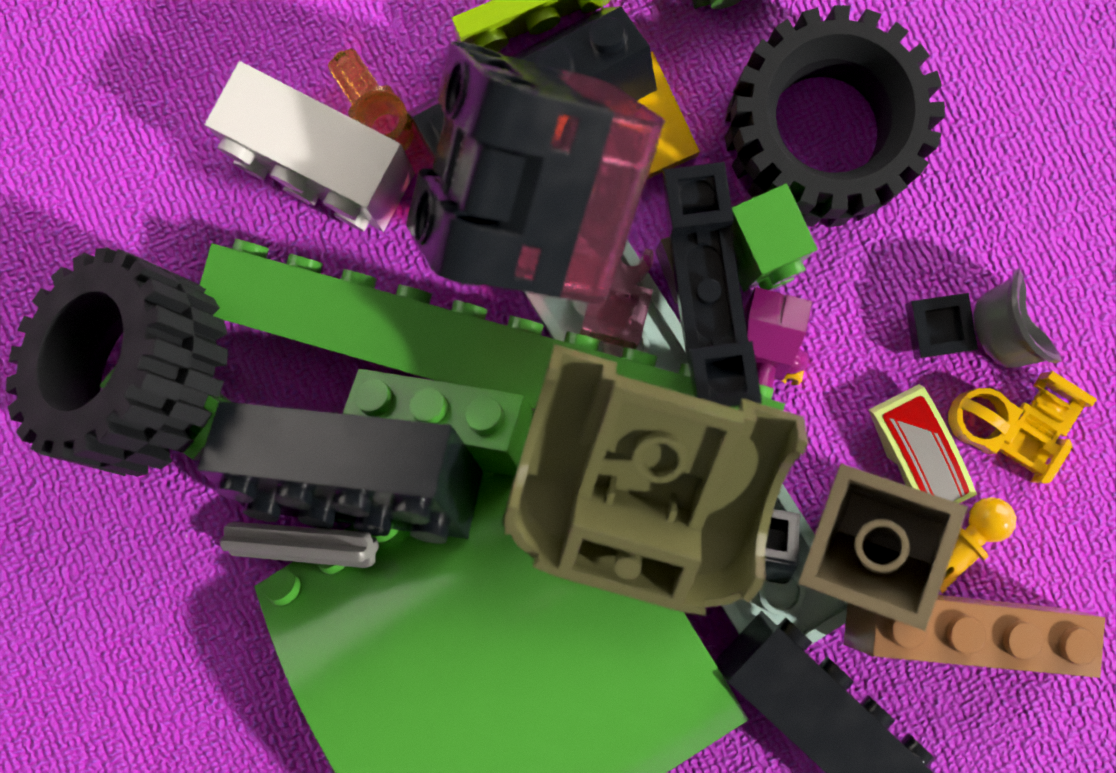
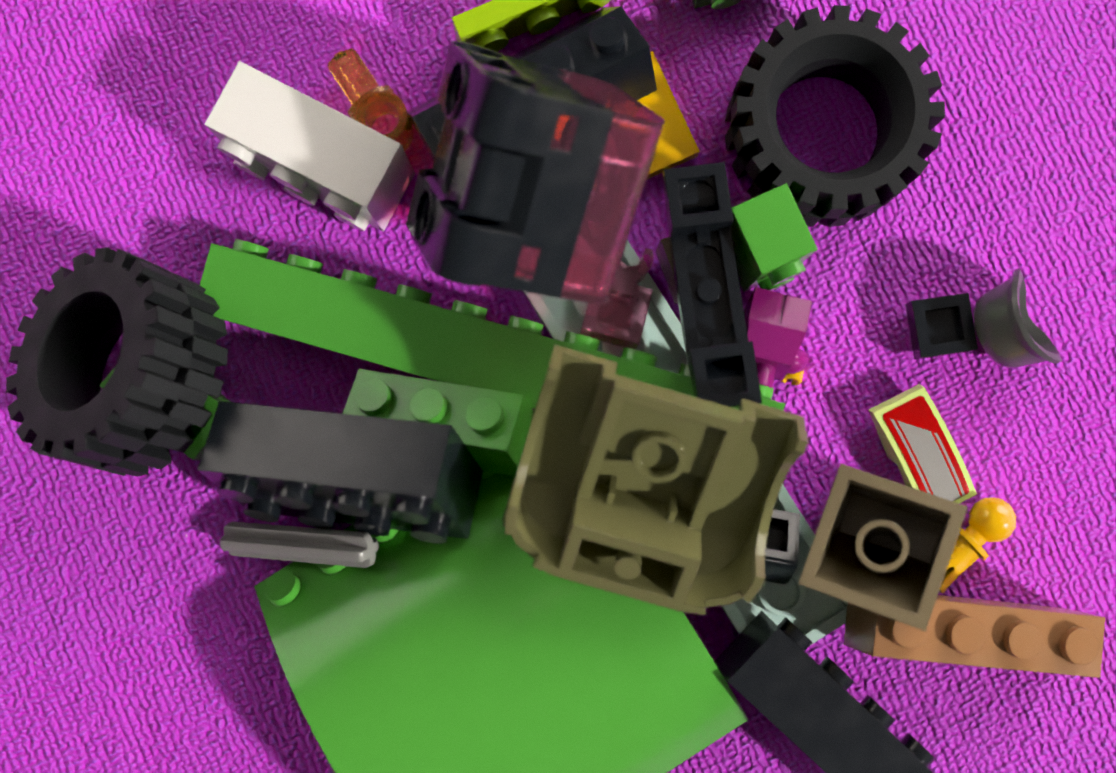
yellow piece [948,371,1097,484] -> none

